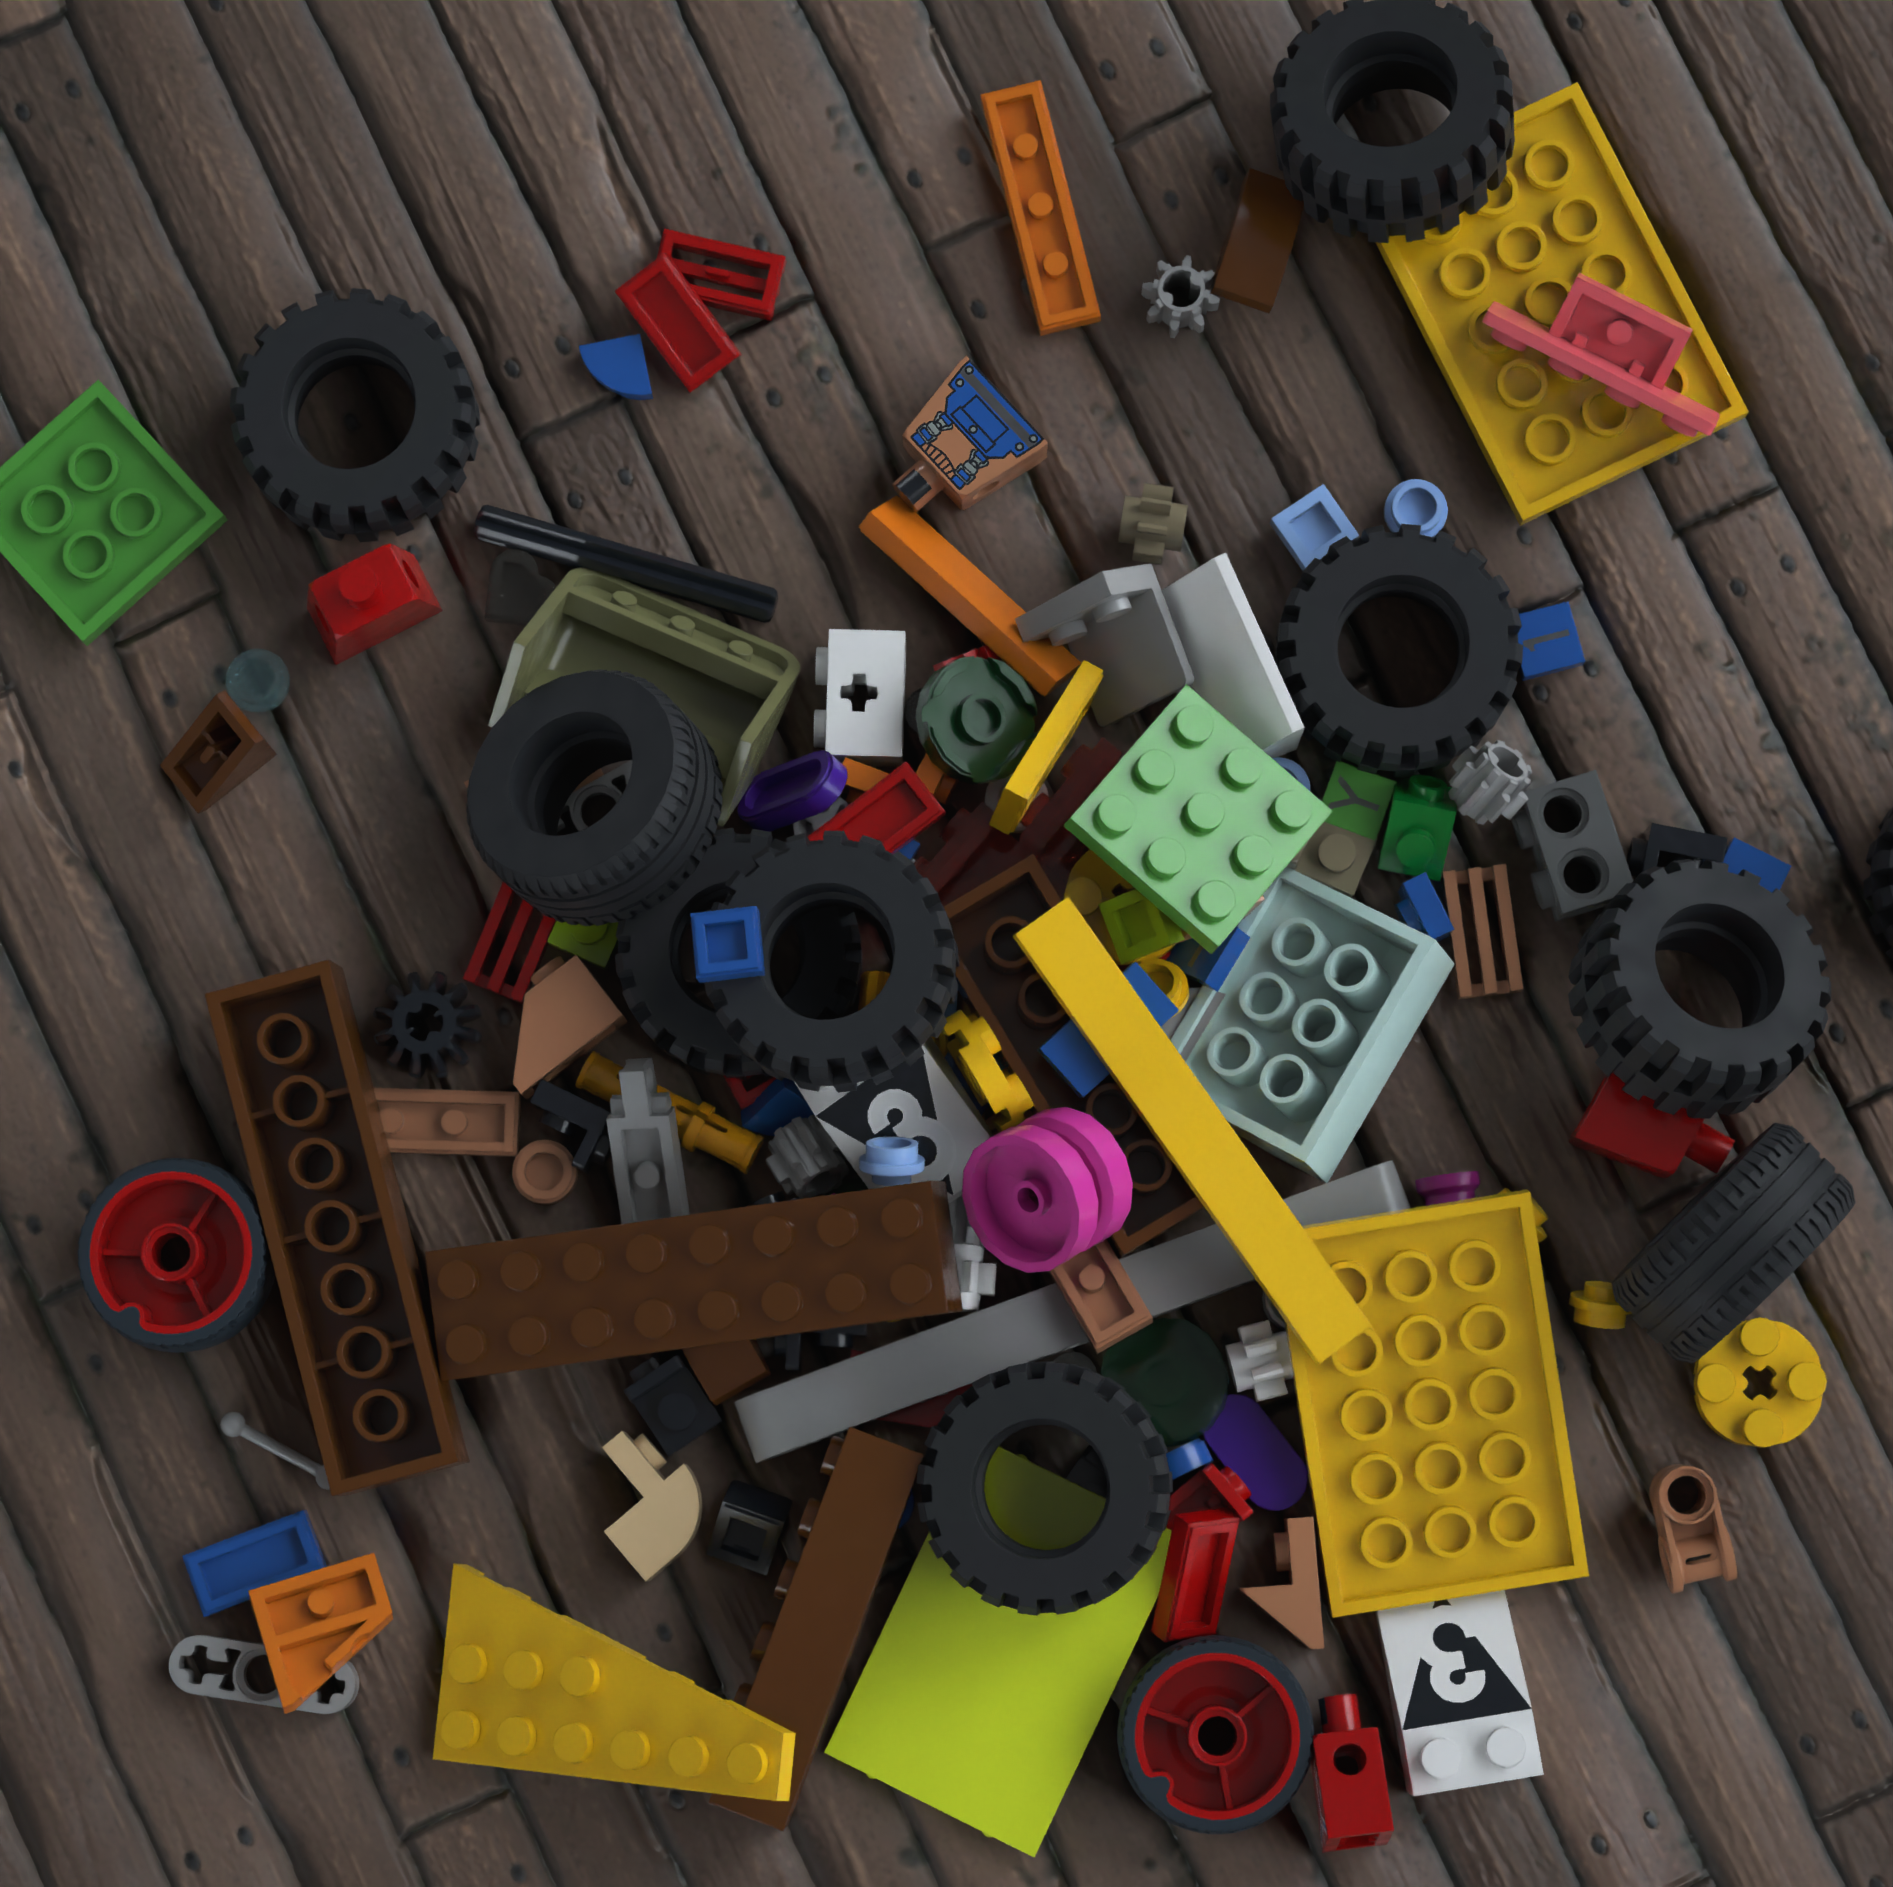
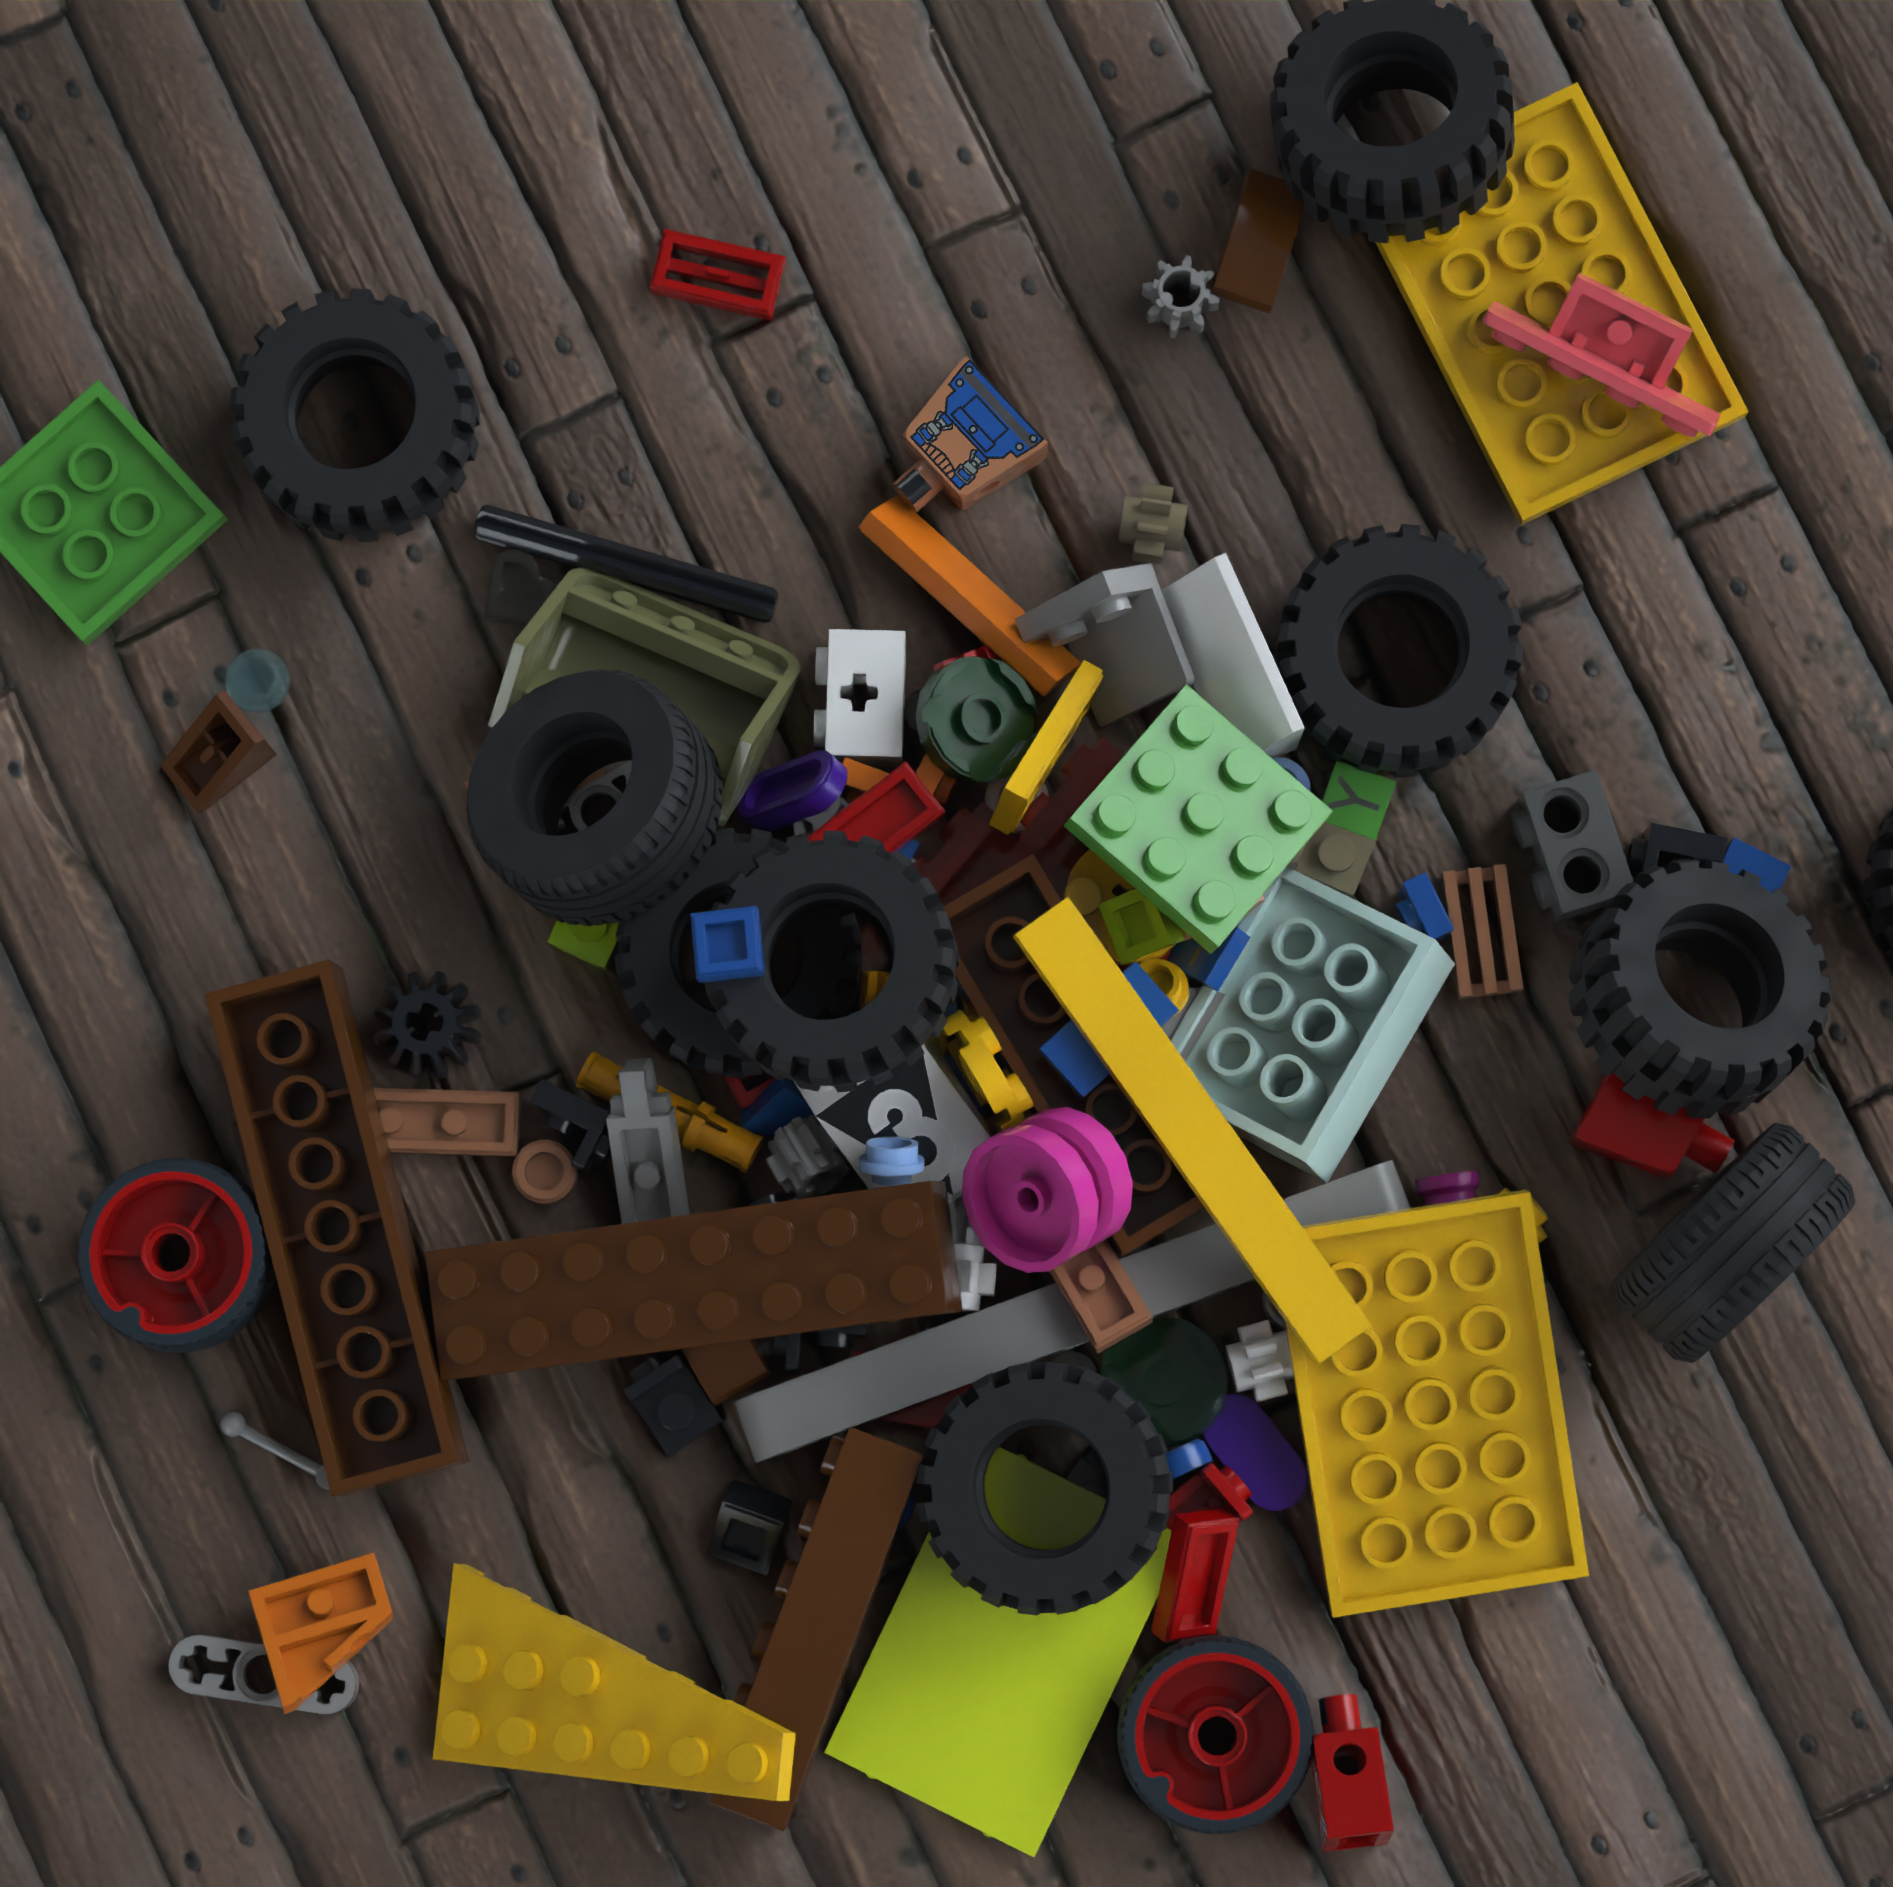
blue tile [182,1510,327,1617] -> none
red torso [307,543,443,665] -> none
red tile [463,882,557,1004] -> none
nougat slope [513,955,627,1100] -> none
blue tile [579,334,653,400] -> none
tan brick [602,1431,703,1582] -> none
red tile [615,253,742,393] -> none
orange tile [980,80,1101,336] -> none
nougat slope [1238,1517,1324,1649] -> none
light blue plate [1270,484,1359,571] -> none
white slope [1375,1590,1544,1796] -> none
green bracket [1378,774,1457,881] -> none
light blue plate [1384,479,1448,537] -> none
light grey gear [1448,740,1532,825] -> none
blue tile [1518,601,1586,681] -> none
yellow plate [1569,1281,1632,1329] -> none
nougat piece [1649,1464,1737,1594] -> none
yellow plate [1693,1317,1827,1448] -> none

